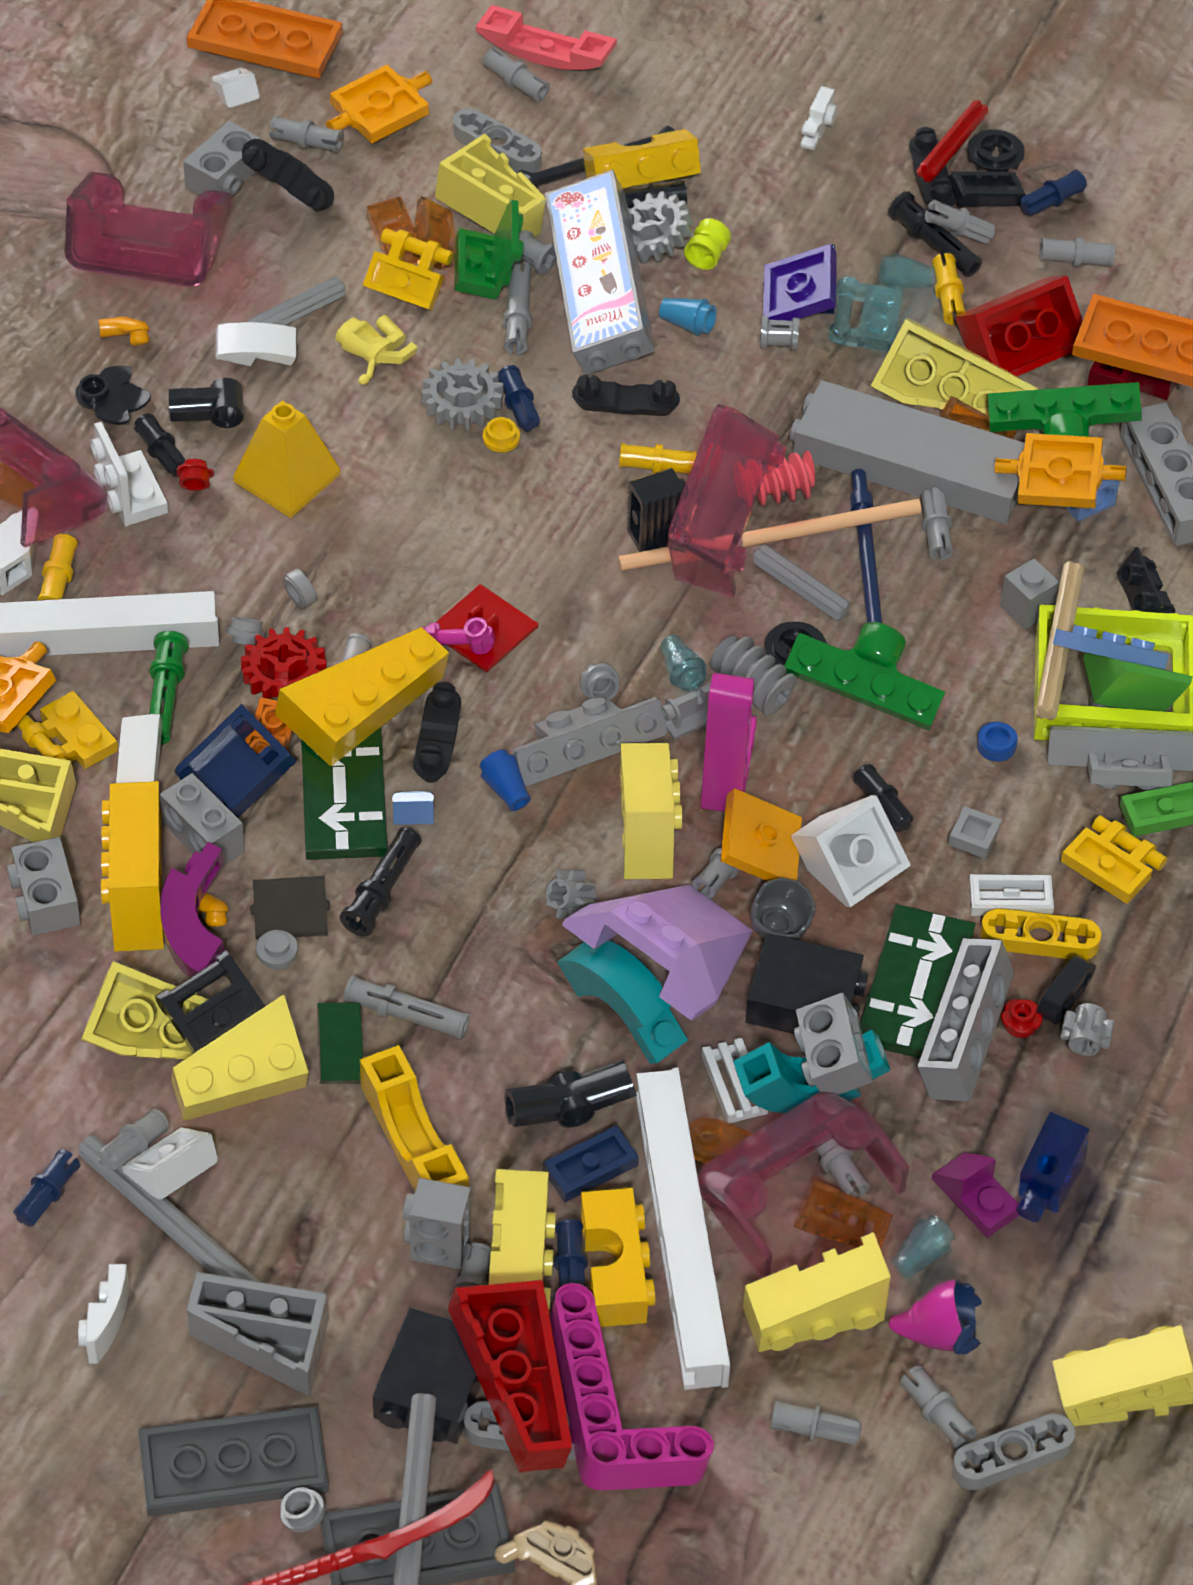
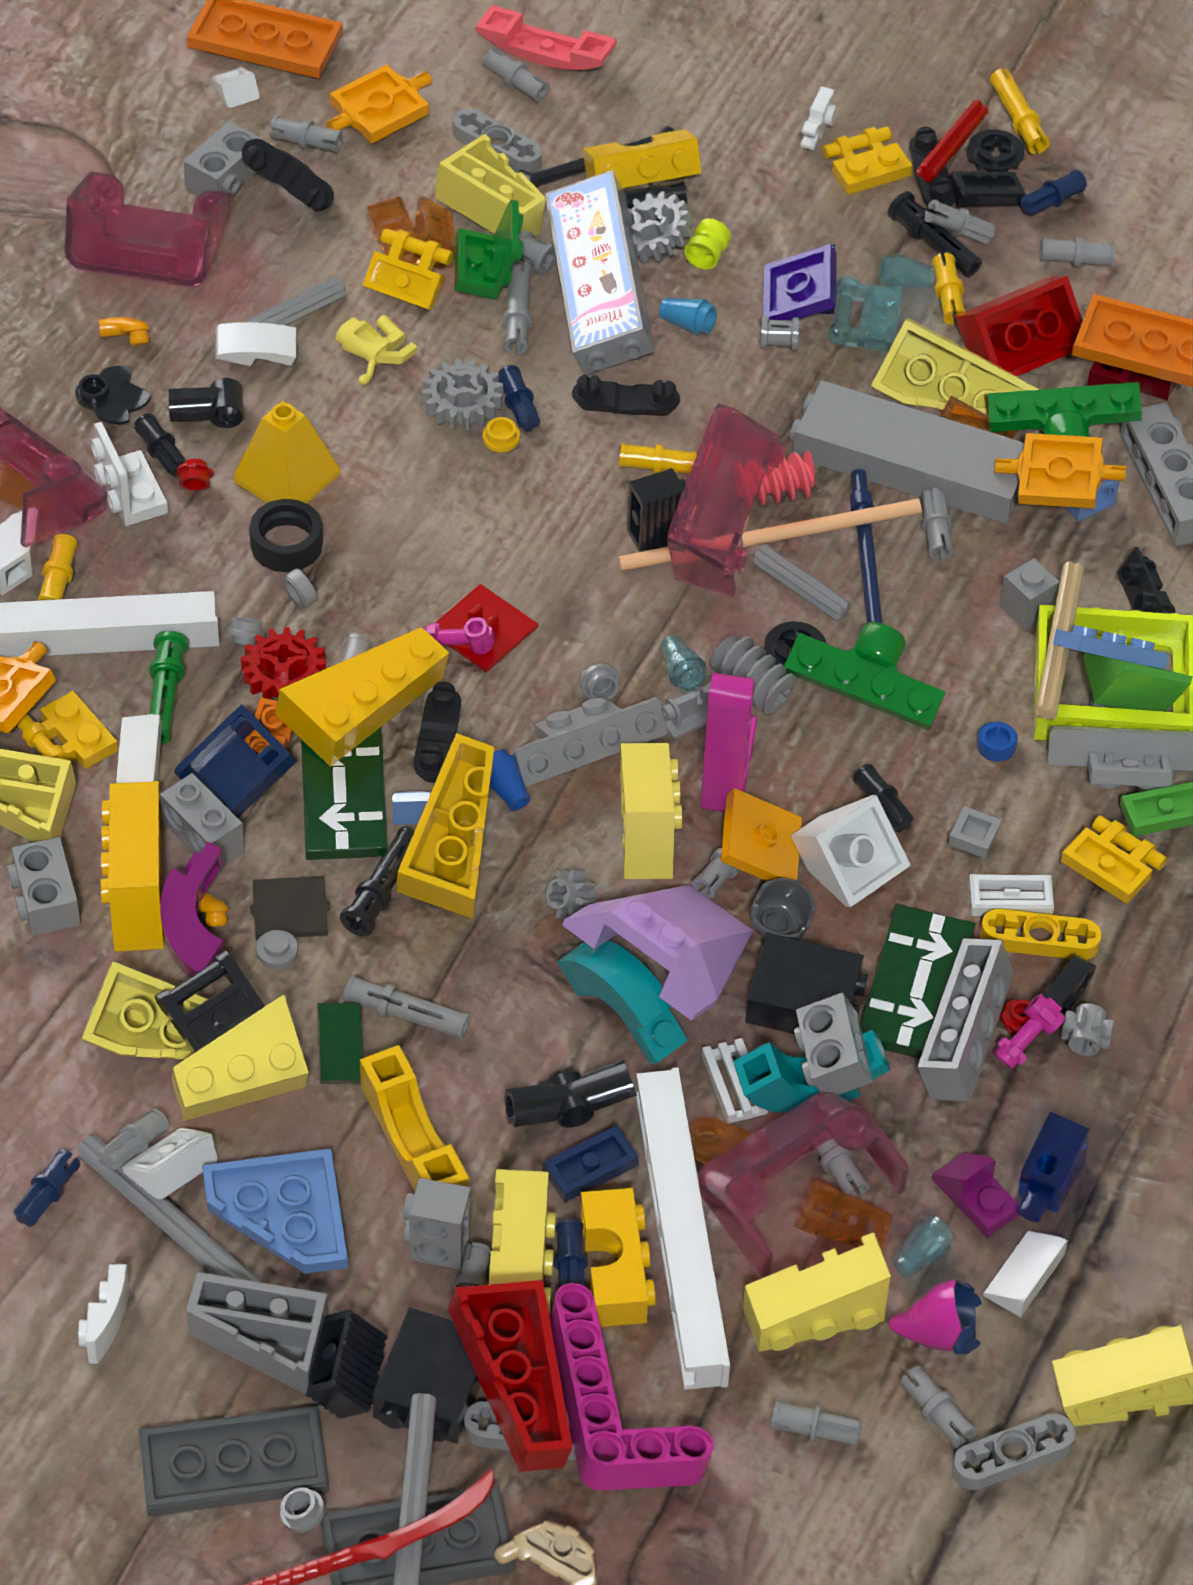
none -> medium blue plate [202,1149,348,1274]
none -> black tyre [249,499,323,573]
none -> black brick [306,1309,388,1419]
none -> yellow wedge [397,733,494,919]
none -> yellow plate [822,126,912,195]
none -> white slope [983,1231,1068,1317]
none -> yellow pin [990,69,1050,154]
none -> dark pink bar [993,994,1066,1069]

